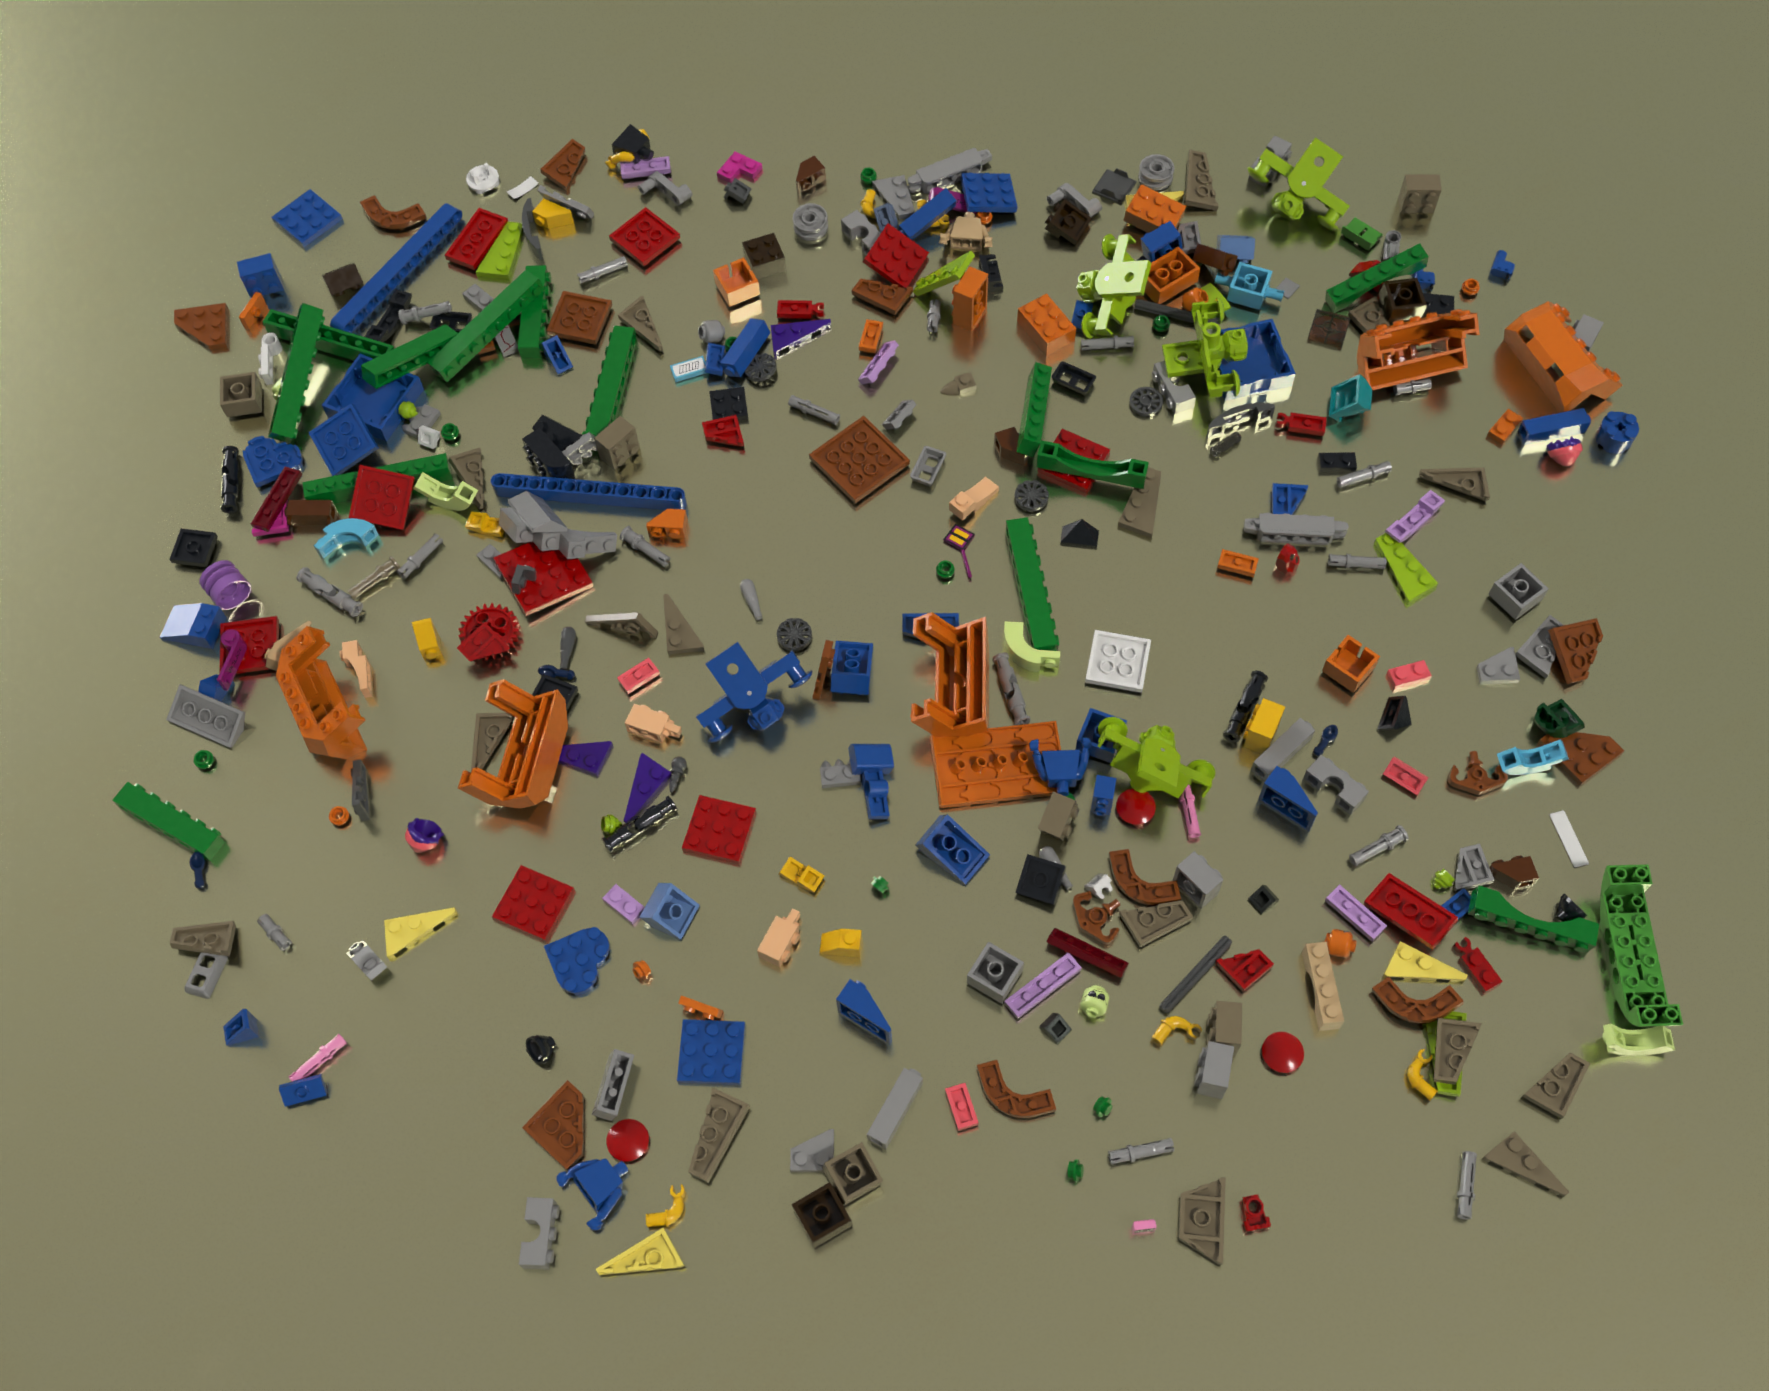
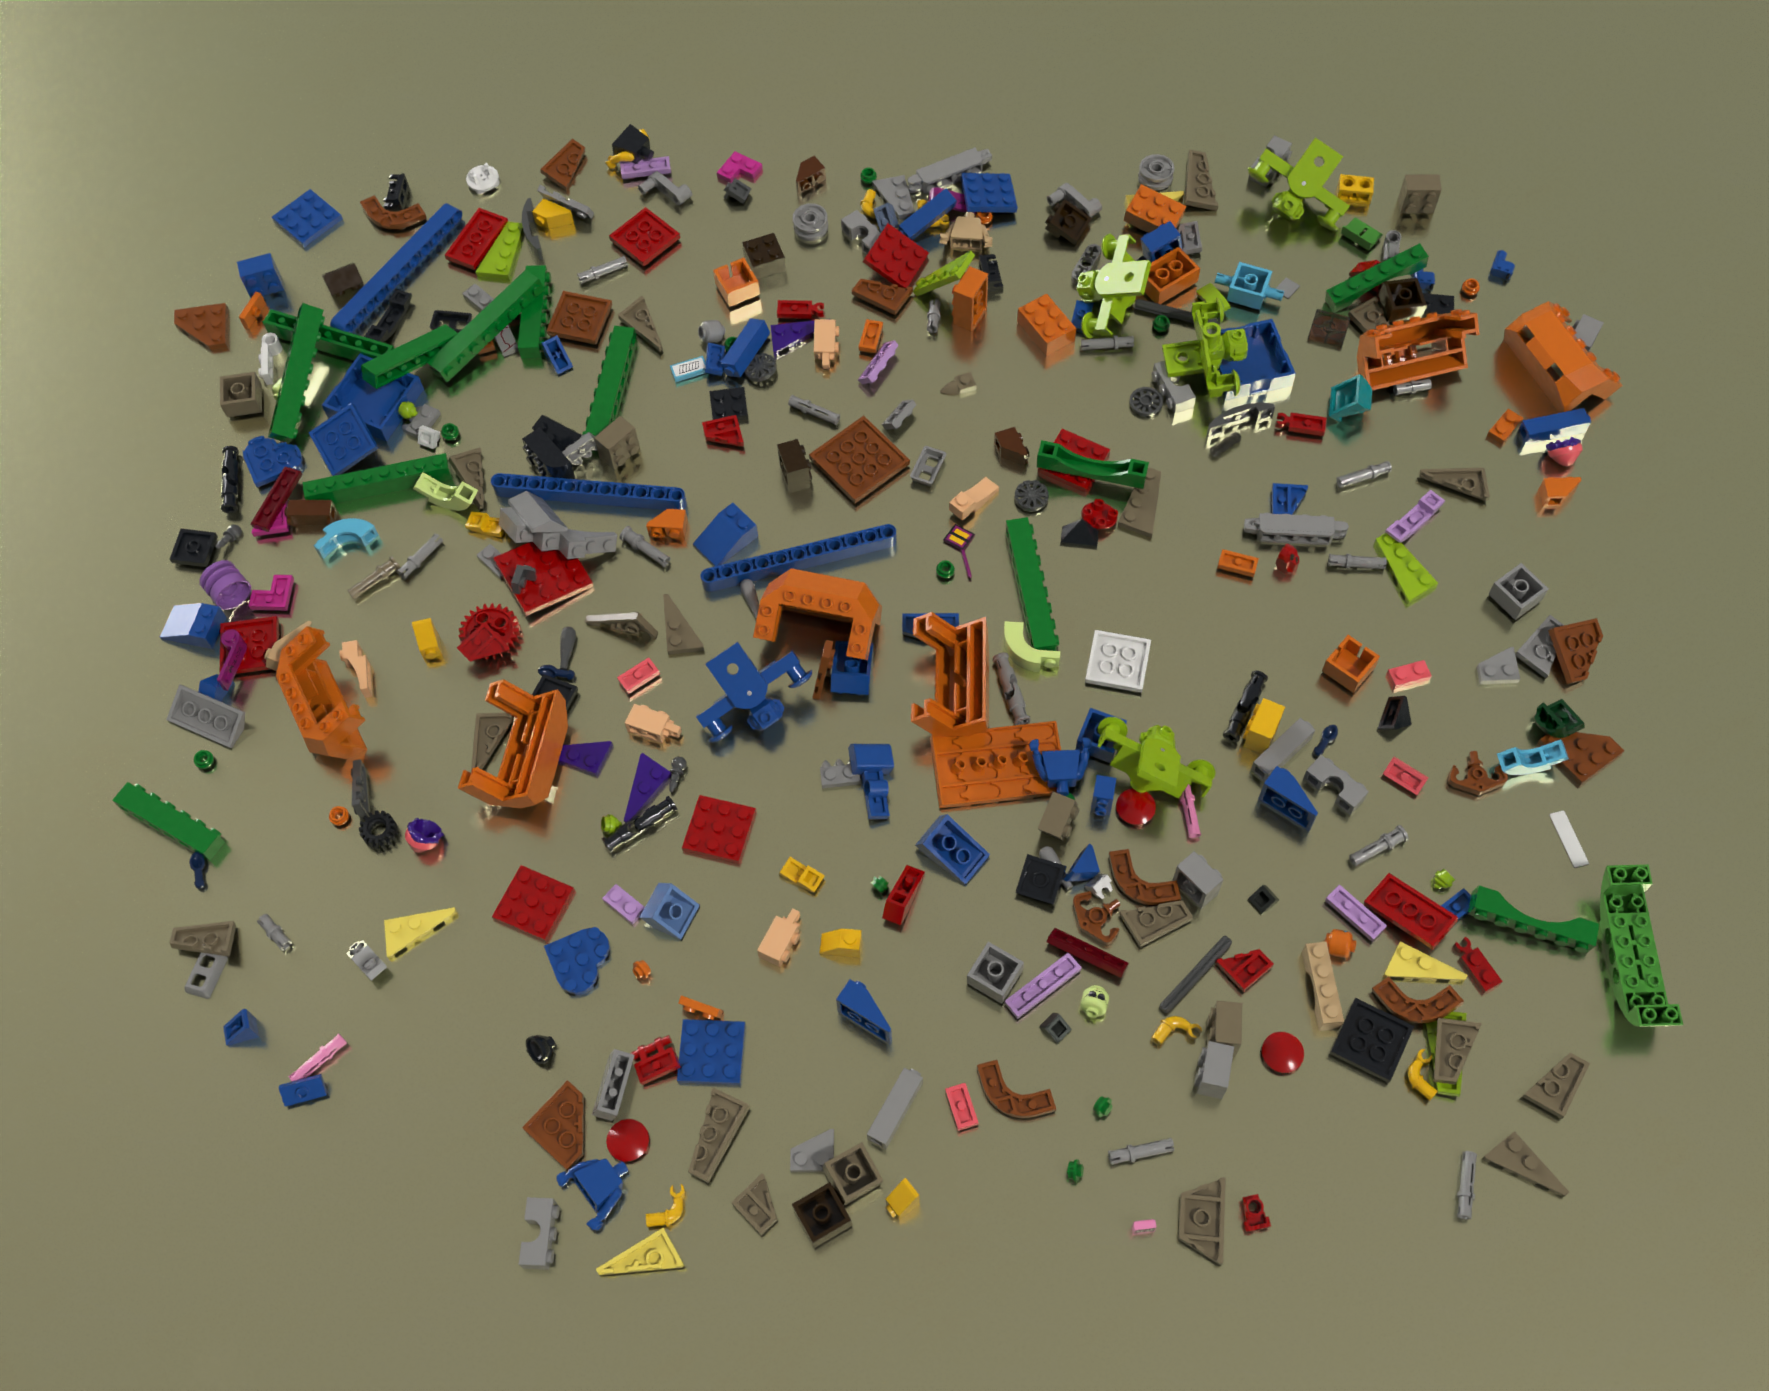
light grey piece [296,567,363,617] -> none
red plate [349,465,415,530] -> none
light grey pin [398,301,452,325] -> none
white sticker [507,176,538,199] -> none
dark grey wheel [777,618,812,651] -> none
green brick [1016,362,1052,457] -> none
black piece [1052,361,1096,395] -> none
dark grey piece [1092,168,1137,204] -> none
orange head [1182,288,1209,312] -> none
reddish brown brick [1192,243,1238,277] -> none
medium blue slope [1217,235,1255,263] -> none
black plate [1318,452,1357,472] -> none
light grey wing [1454,844,1494,892] -> none
reddish brown slope [1489,855,1539,890] -> none
black piece [1557,893,1587,922] -> none
blue brick [1595,411,1639,454] -> none
yellowish green arch [1602,1024,1675,1056] -> none
none -> dark grey bar [216,524,242,549]
none -> dark pink plate [249,575,294,611]
none -> black tyre [359,810,398,849]
none -> black hinge [383,173,408,210]
none -> red plate [631,1035,681,1085]
none -> blue slope [693,503,758,566]
none -> blue beam [701,524,897,592]
none -> dark tan wing [731,1173,777,1236]
none -> orange wedge [753,568,882,661]
none -> dark brown brick [777,439,812,493]
none -> light nougat hinge [814,319,839,370]
none -> red slope [882,865,925,925]
none -> yellow slope [885,1178,920,1221]
none -> blue slope [1064,843,1100,882]
none -> light grey beam [1071,244,1101,285]
none -> red dish [1081,499,1118,529]
none -> black plate [1330,998,1414,1083]
none -> yellow brick [1337,174,1374,204]
none -> orange slope [1539,476,1581,507]

